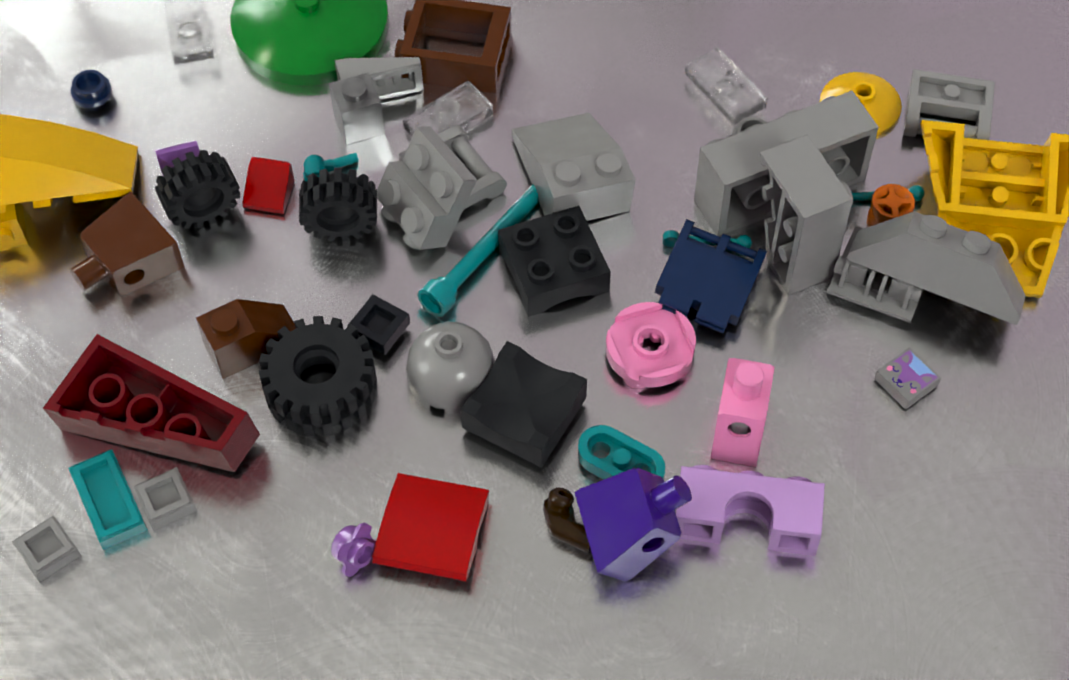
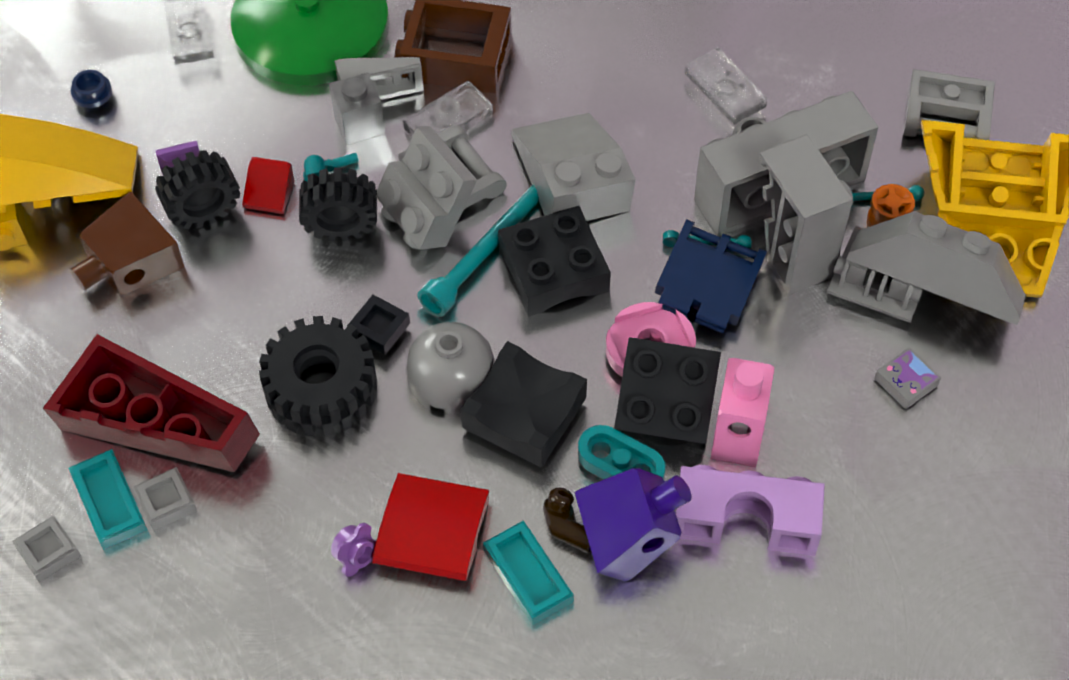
reddish brown slope [196,299,296,379] -> none
yellow dish [819,72,902,136] -> none
none -> teal tile [483,520,574,626]
none -> black brick [614,337,721,444]

